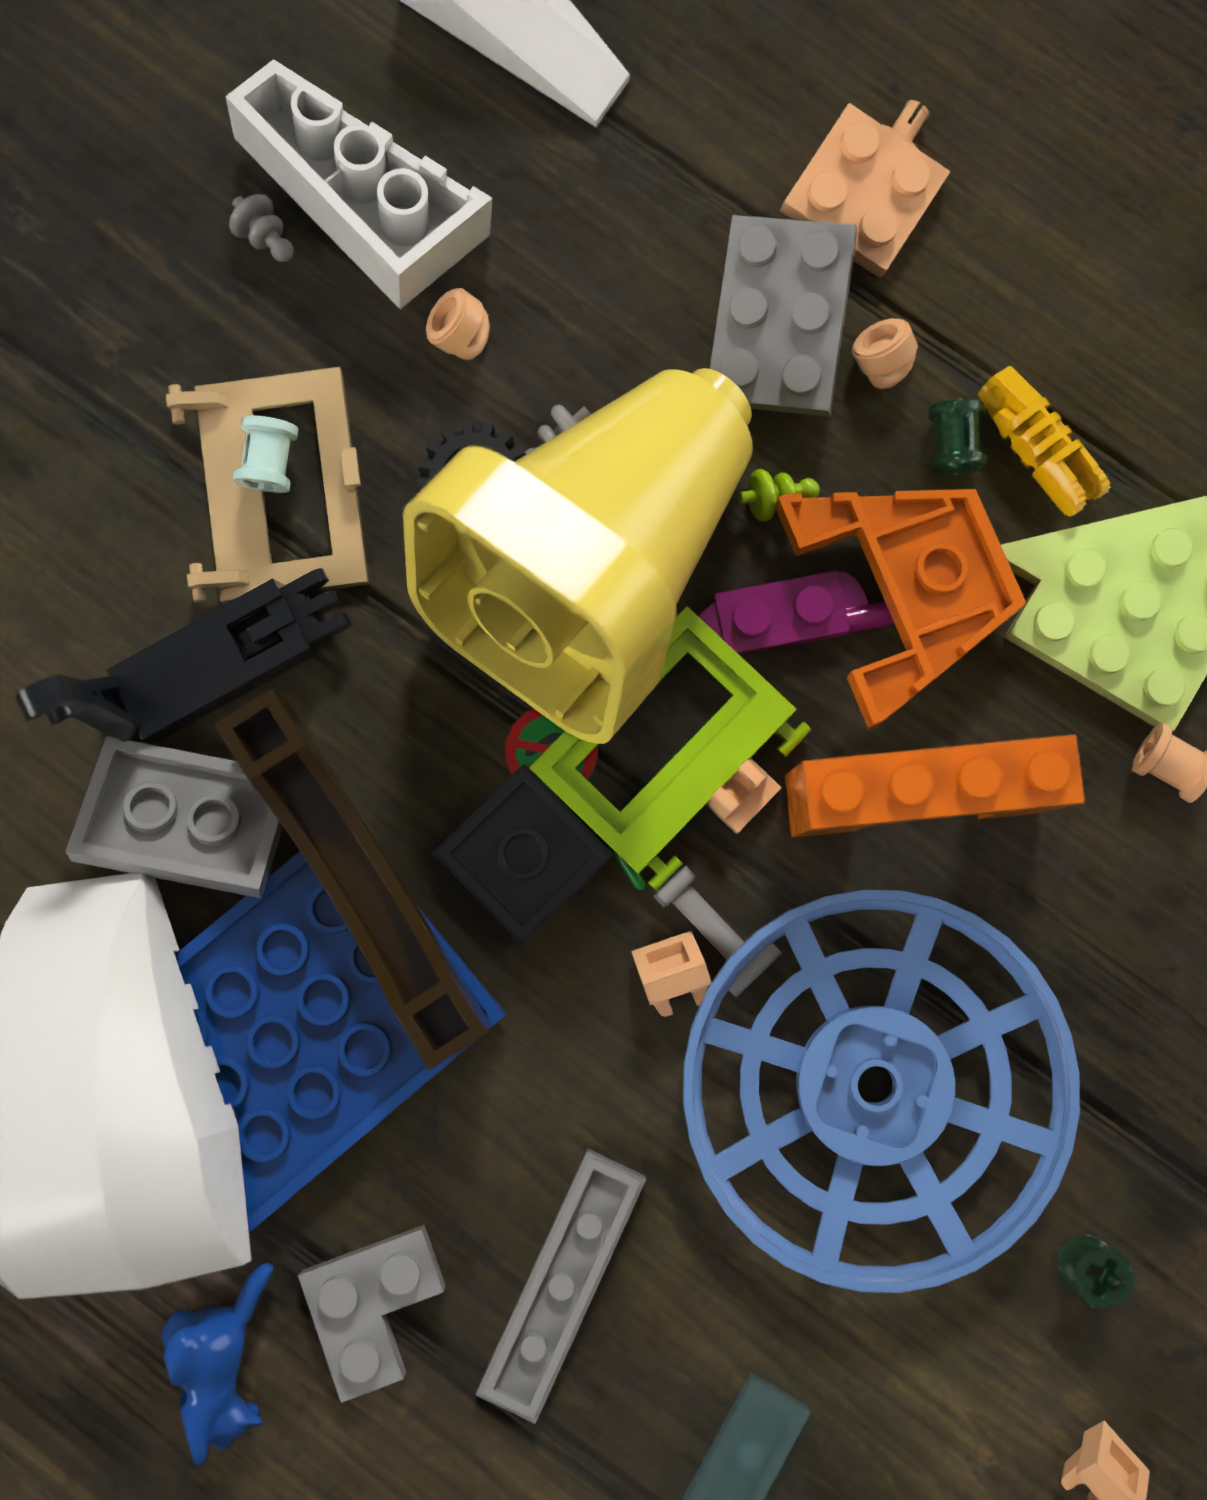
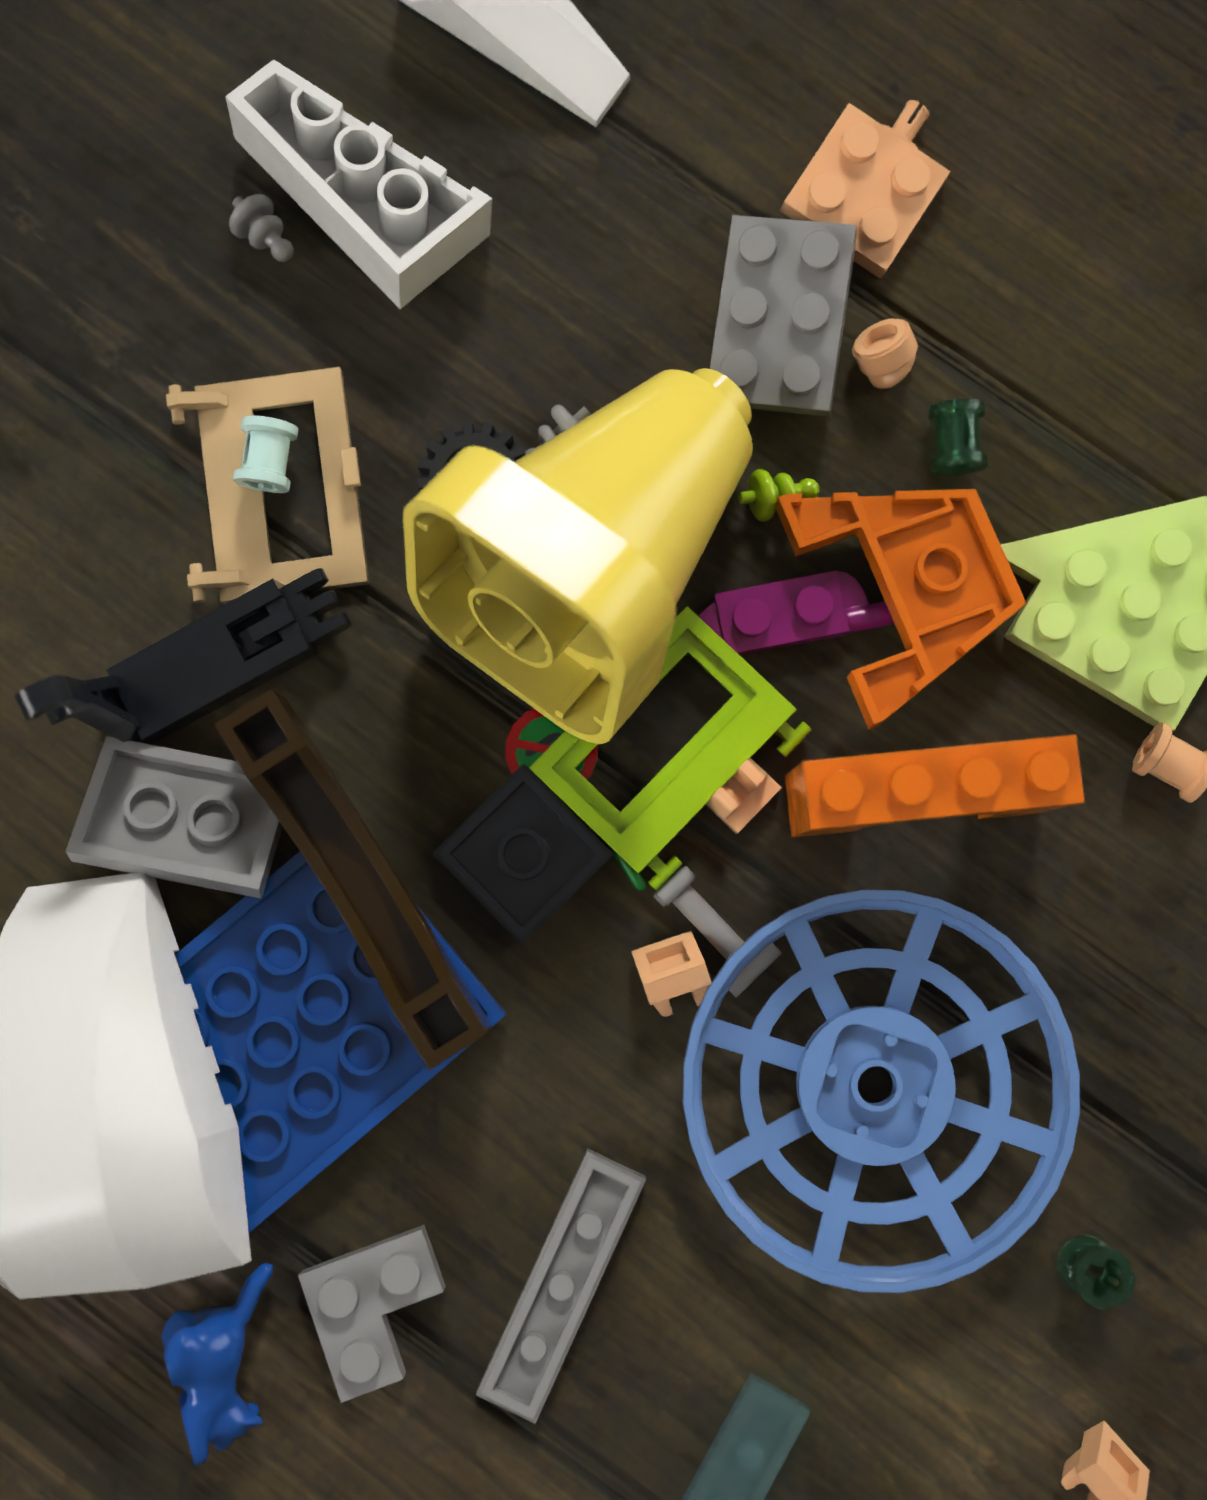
light nougat tile [426,288,490,360] -> none
yellow hinge [978,366,1111,517] -> none

